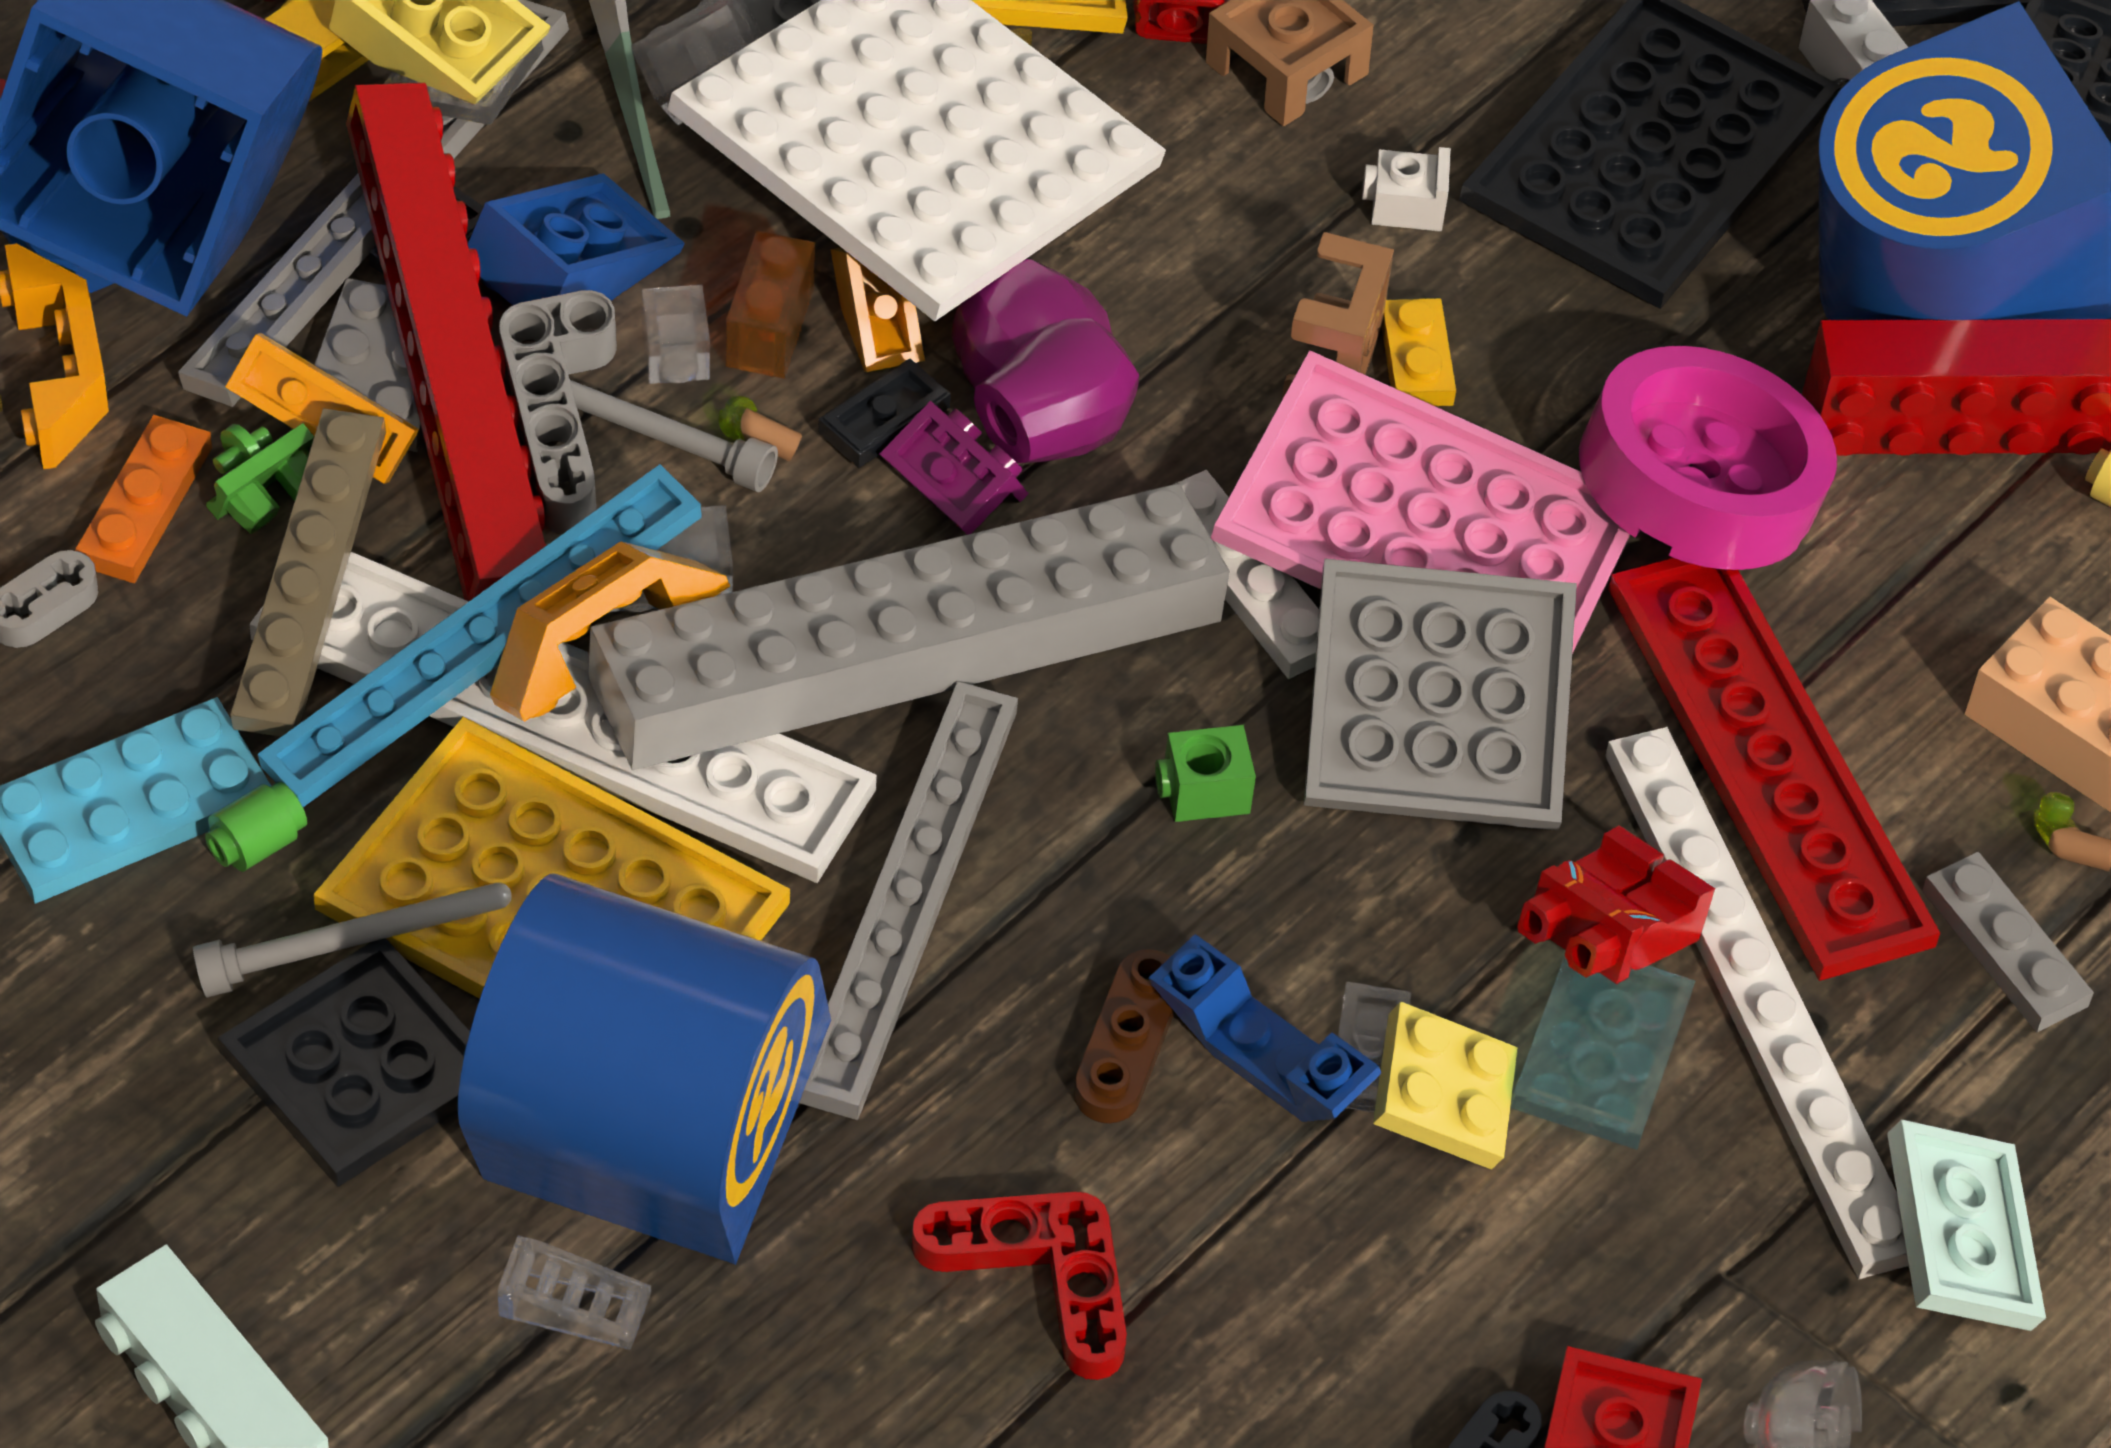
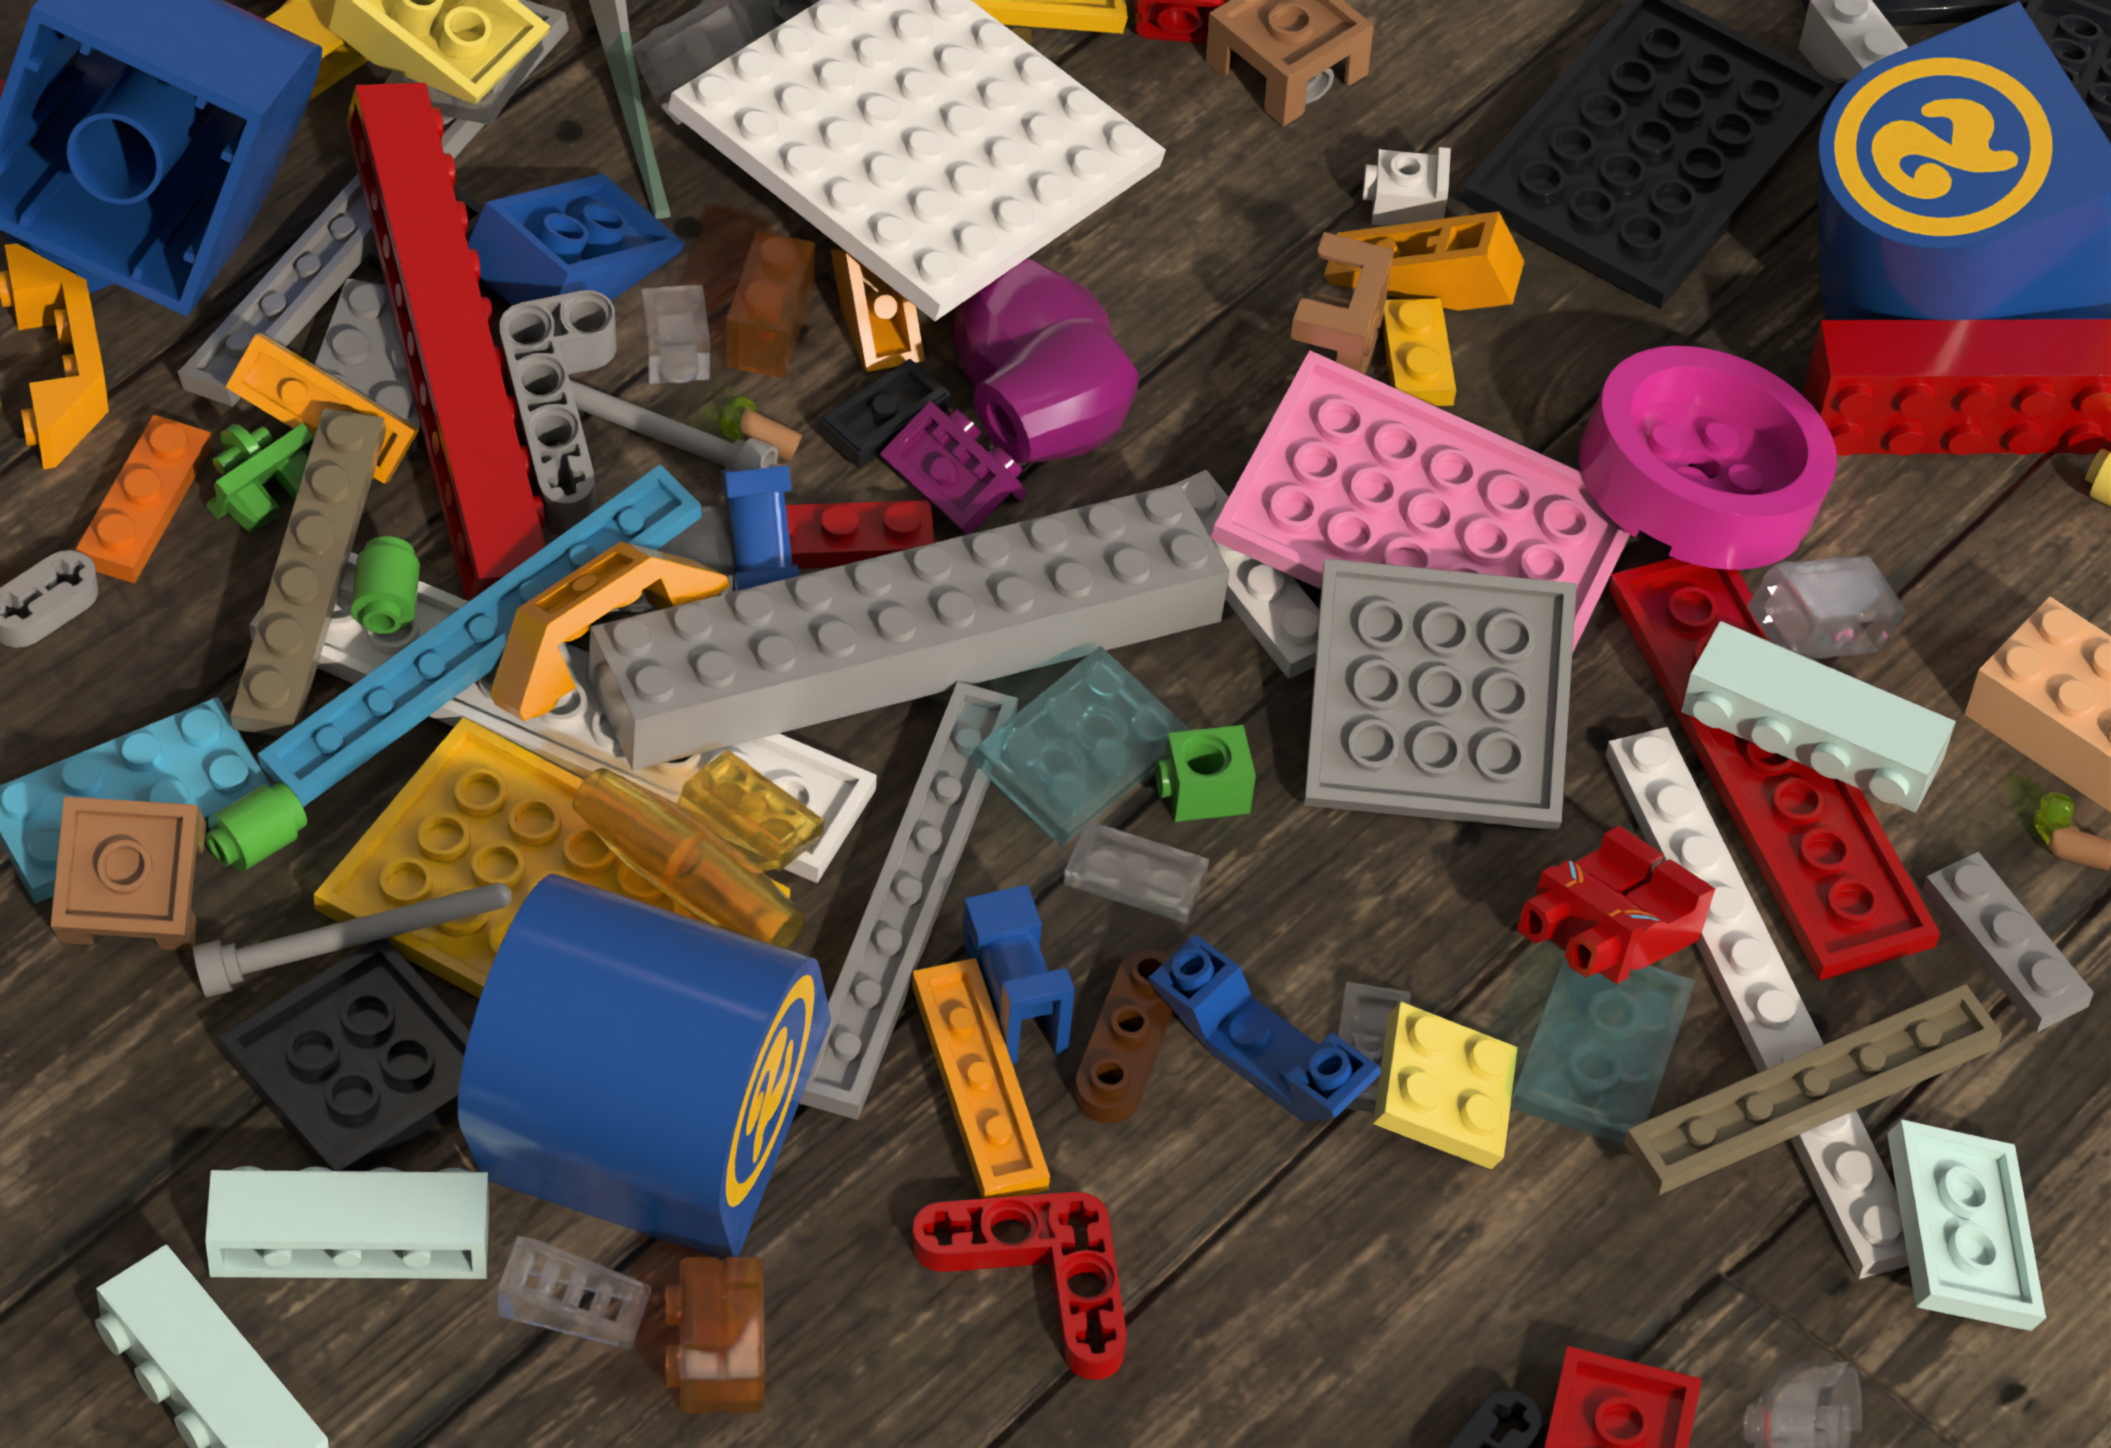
none -> medium nougat panel [50,796,206,951]
none -> light aqua brick [205,1166,490,1279]
none -> bright green brick [351,536,420,634]
none -> clear yellow plate [573,749,825,949]
none -> clear orange brick [666,1257,765,1414]
none -> blue piece [719,463,799,592]
none -> red plate [786,500,935,569]
none -> light orange plate [912,958,1050,1199]
none -> blue piece [963,885,1075,1064]
none -> clear light blue plate [970,646,1190,846]
none -> clear plate [1064,820,1209,923]
none -> light orange slope [1324,211,1525,311]
none -> dark tan plate [1624,984,2002,1196]
none -> light aqua brick [1681,621,1956,813]
none -> clear brick [1747,556,1906,659]

